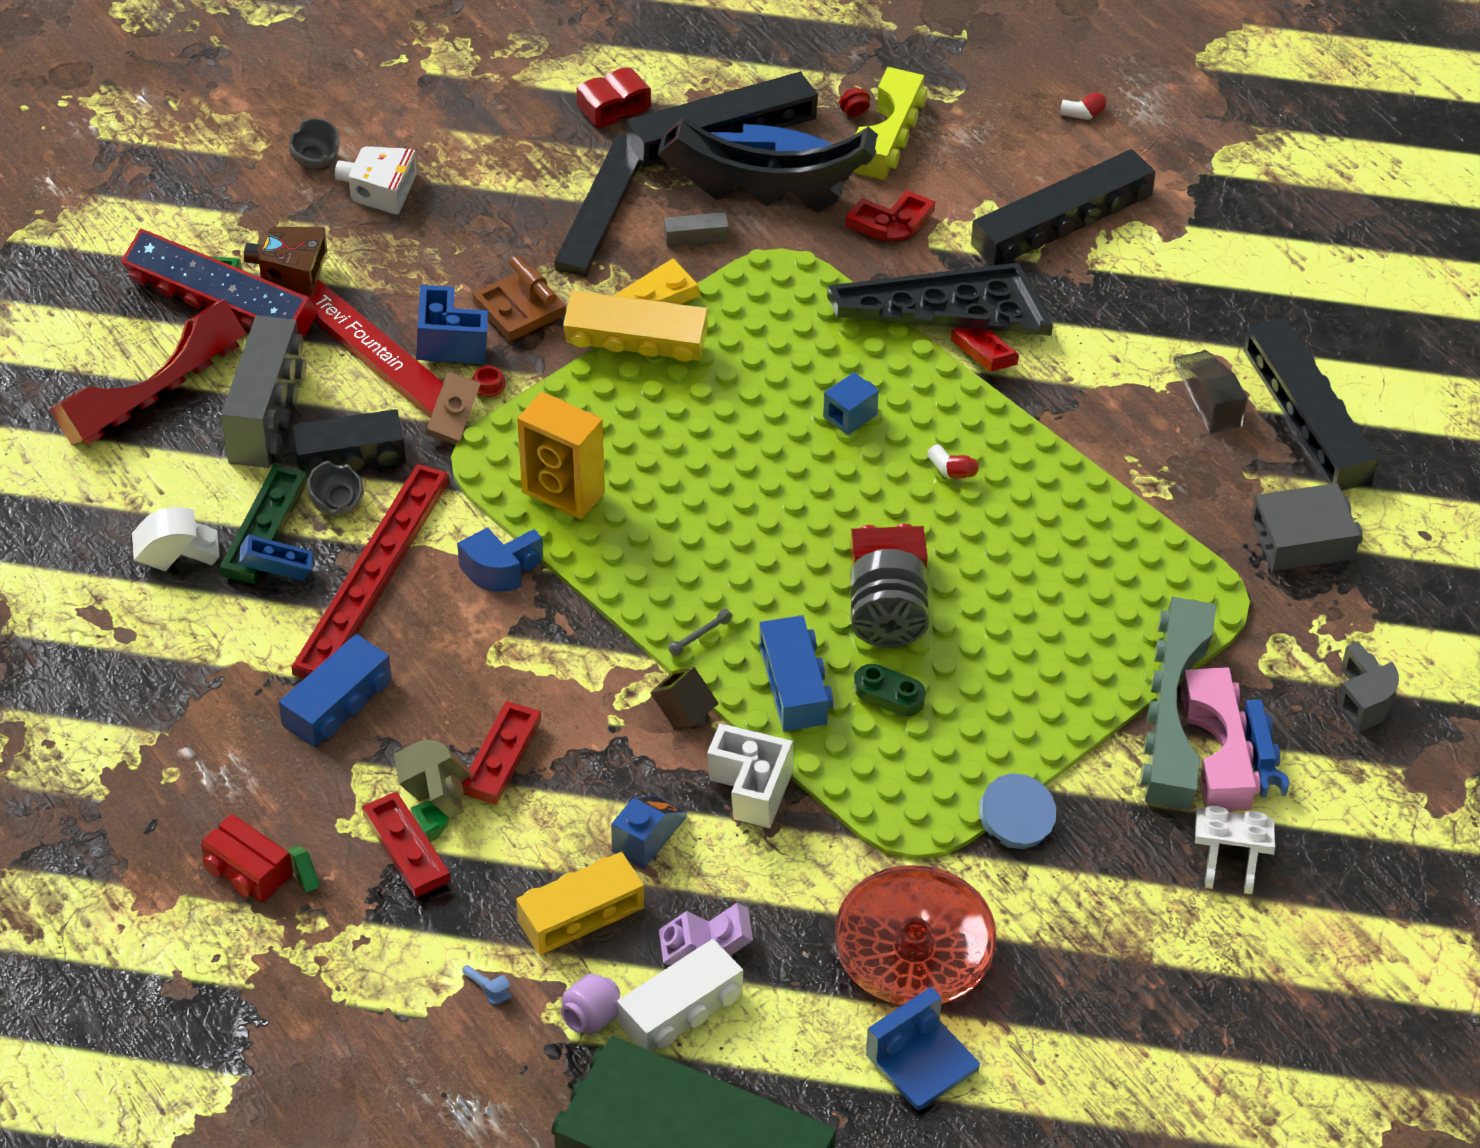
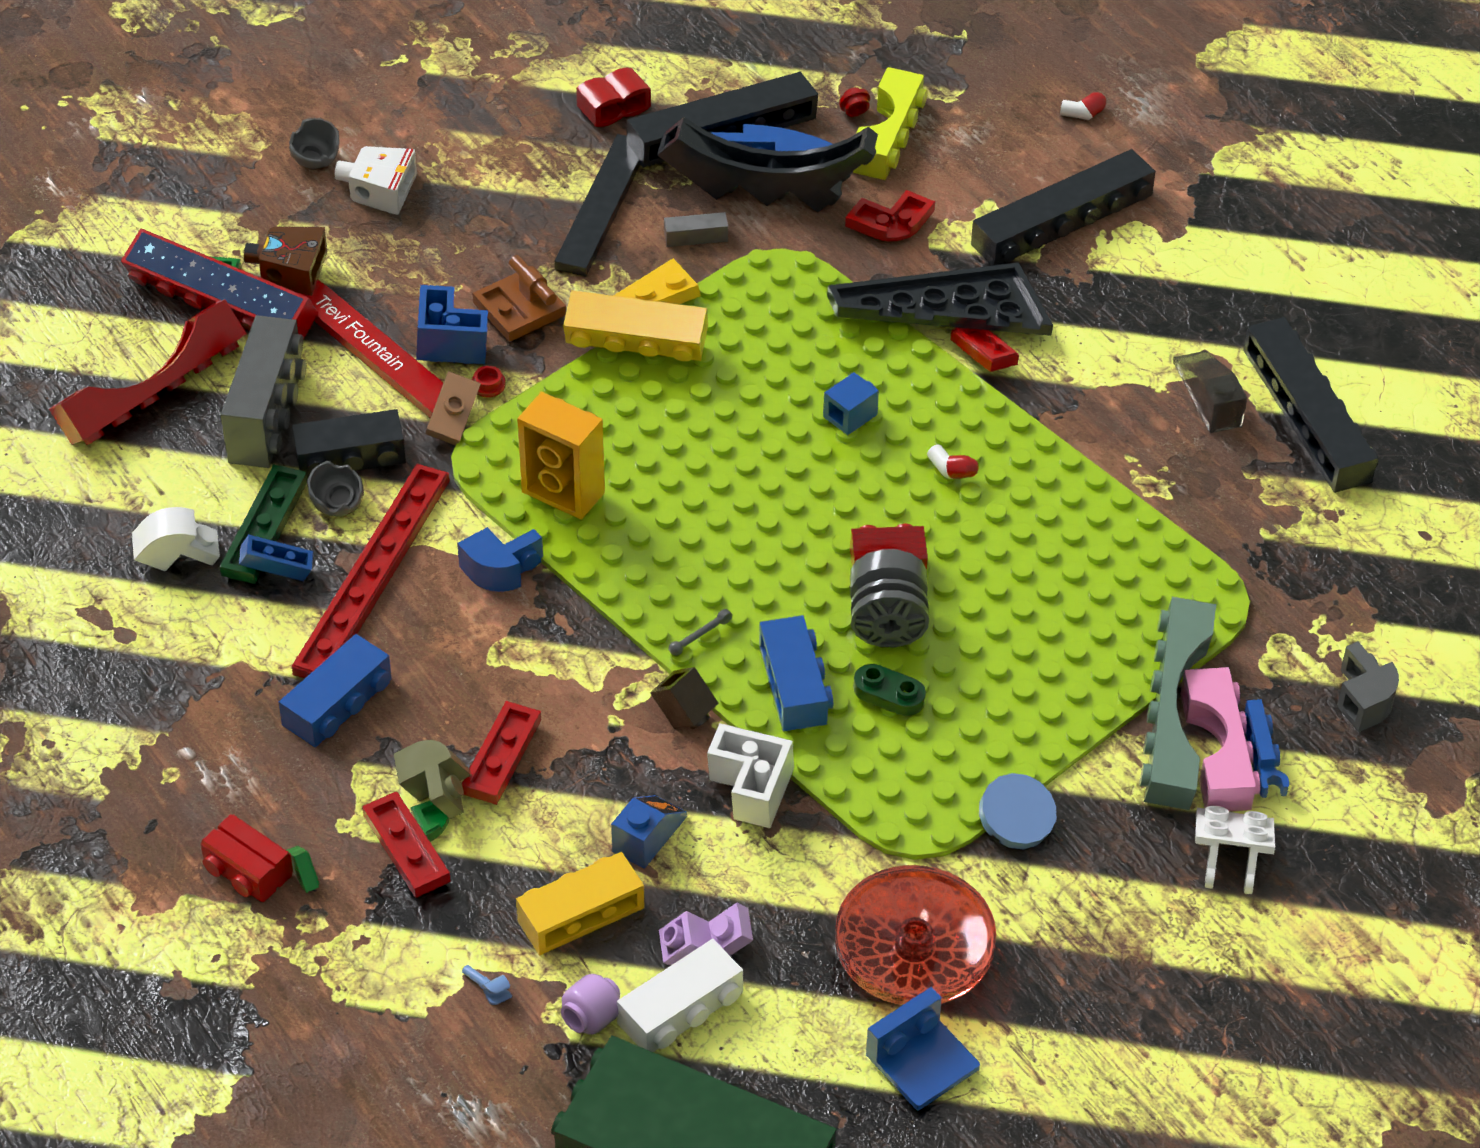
dark grey brick [1251,483,1363,572] -> none

